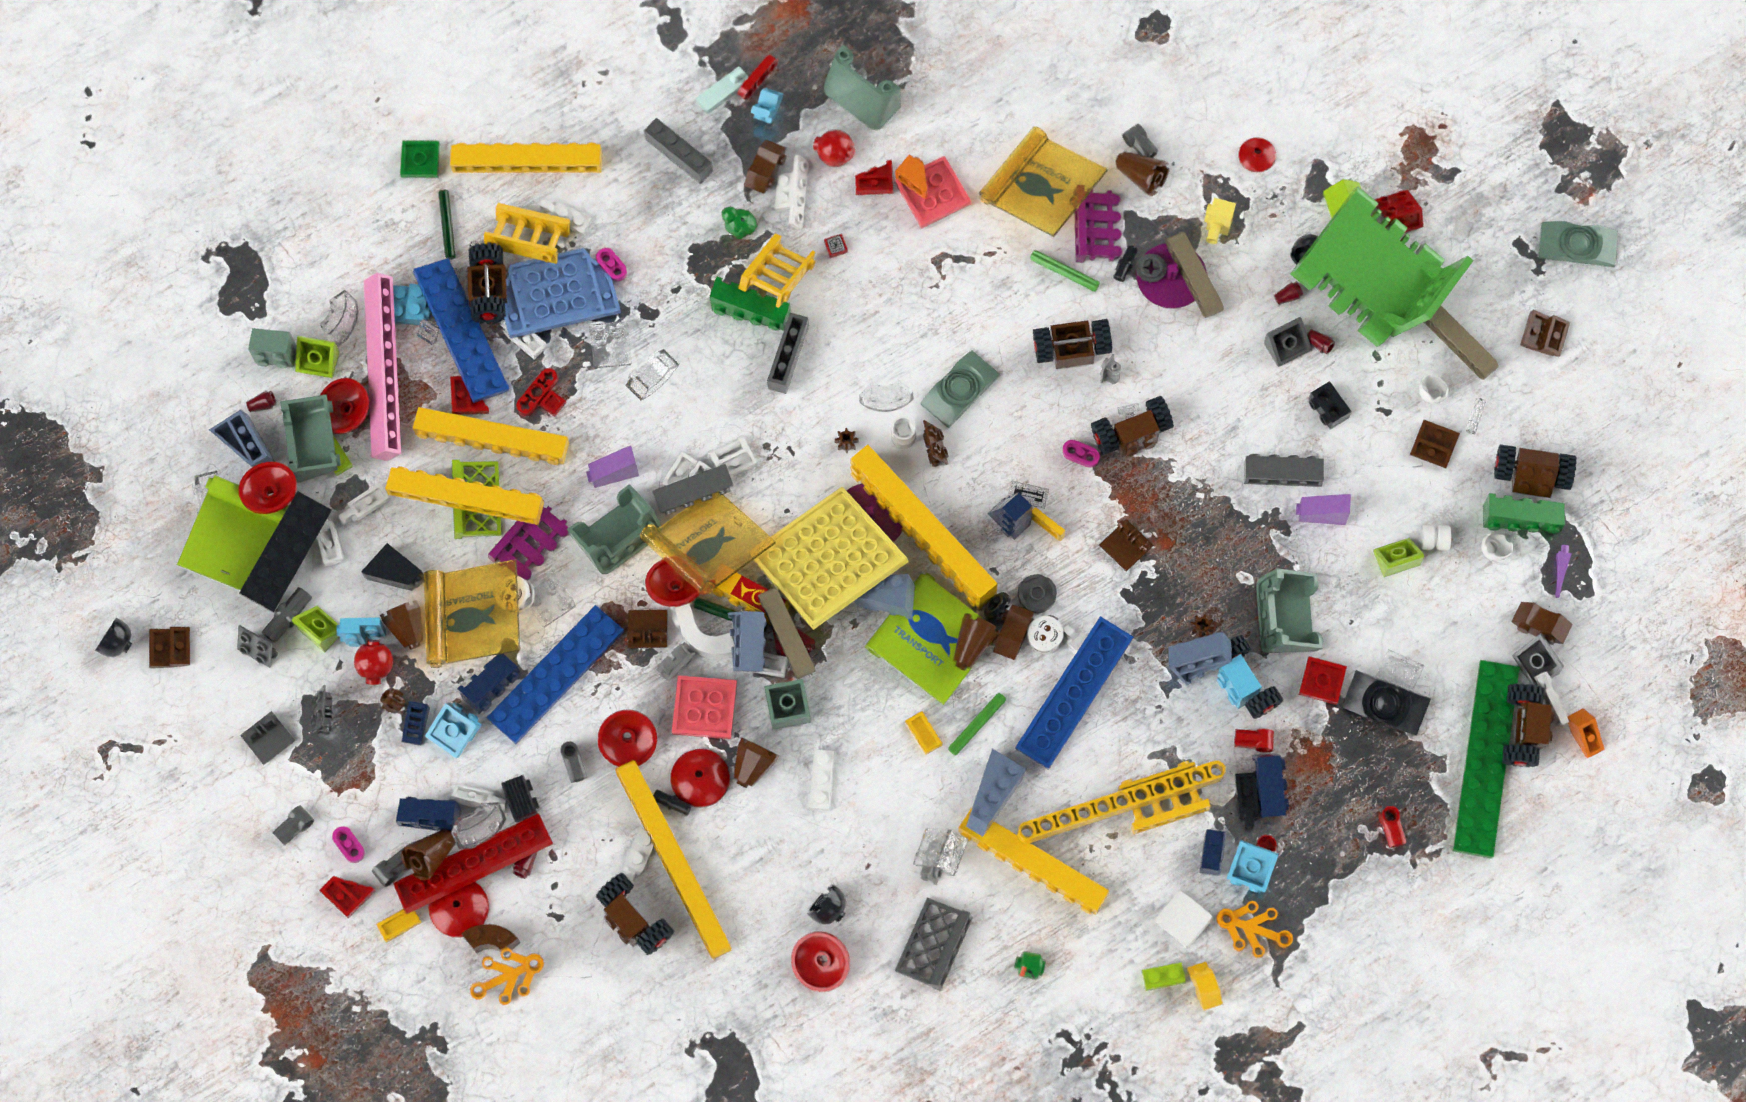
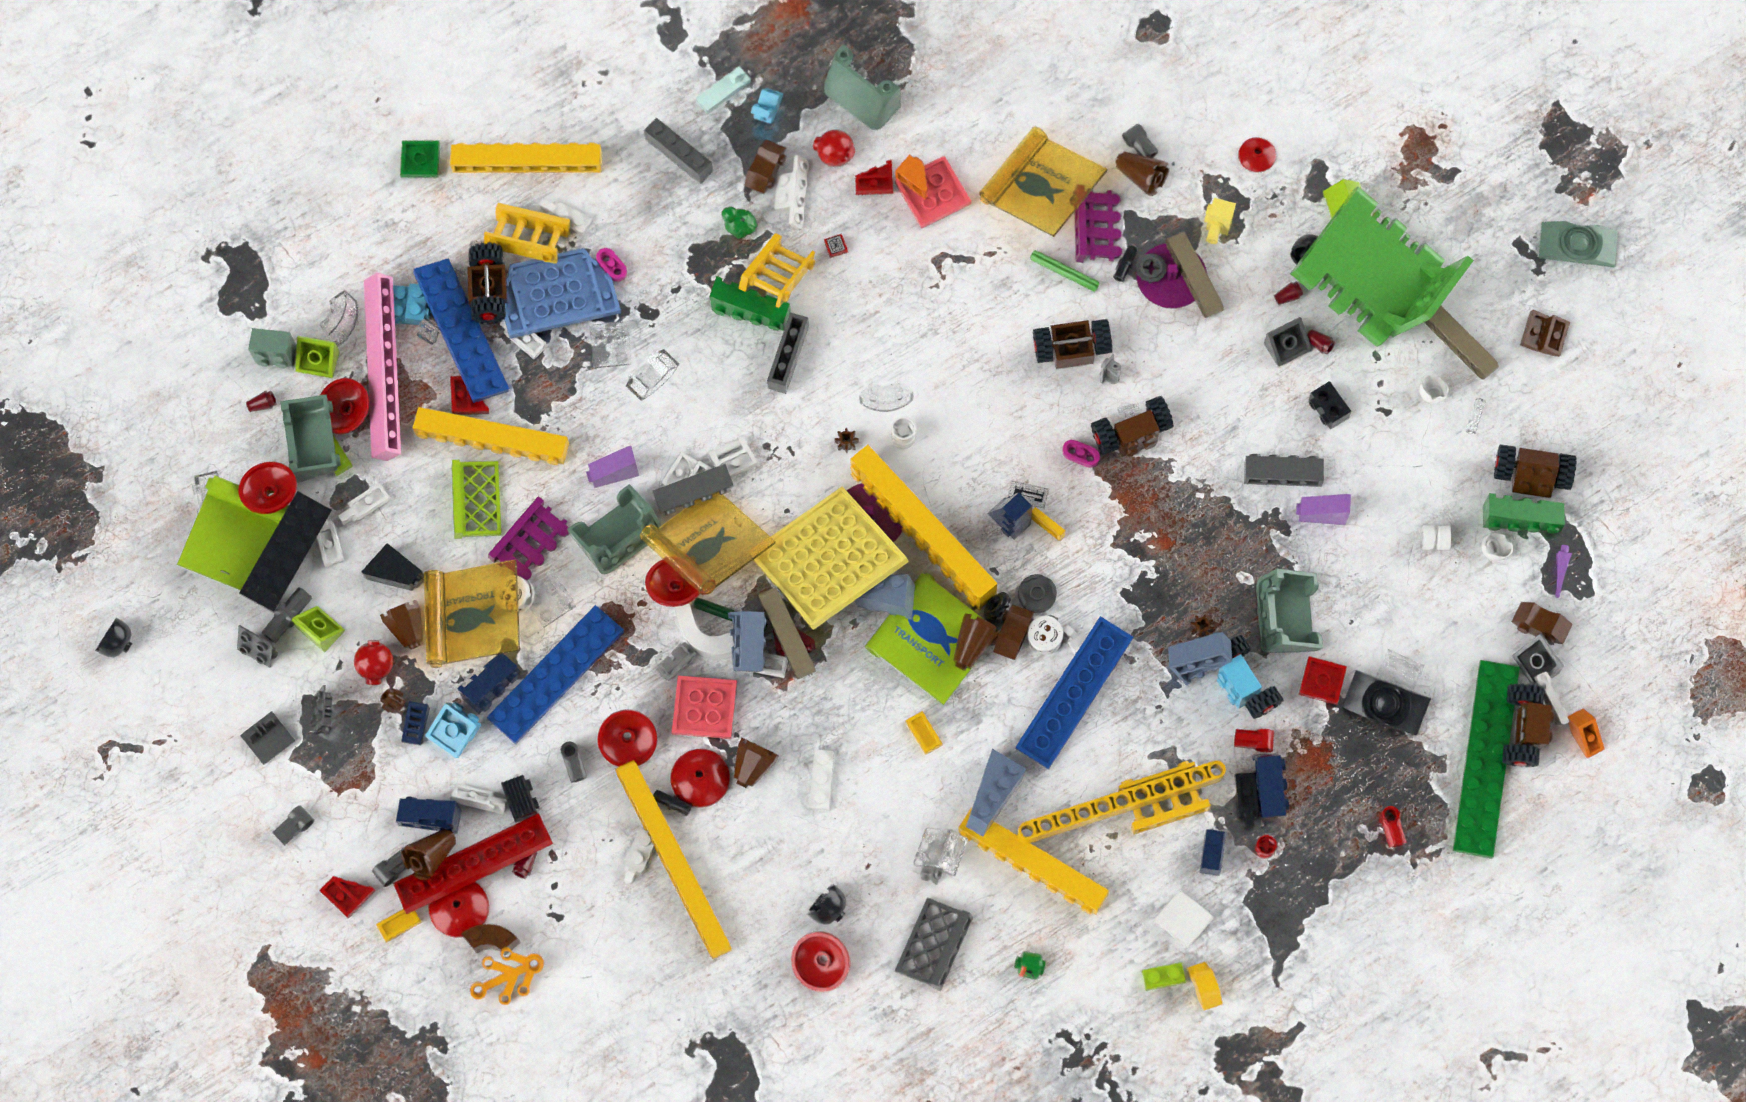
reddish brown slope [149,627,190,668] -> none
sand blue wedge [209,410,275,467] -> none
dark pink plate [332,826,365,863] -> none
medium azure plate [337,617,386,647] -> none
yellow brick [385,466,544,525] -> none
dark green axle [438,189,456,260] -> none
clear brick [451,802,506,849] -> none
red beam [516,368,558,417] -> none
red tile [539,390,566,417] -> none
brick [596,873,675,955] -> none
reddish brown hinge [627,610,668,648] -> none
brick [709,564,790,625] -> none
red beam [738,54,778,100] -> none
sand green brick [764,679,811,730] -> none
sand green slope [920,350,1000,428] -> none
reddish brown hinge [923,420,949,467] -> none
bright green axle [948,693,1006,756] -> none
reddish brown hinge [1099,519,1154,572] -> none
light orange plant [1216,901,1293,958] -> none
medium azure plate [1227,840,1279,893] -> none
lime slope [1373,537,1424,577] -> none
red bracket [1374,190,1424,233] -> none
reddish brown slope [1410,420,1460,469] -> none

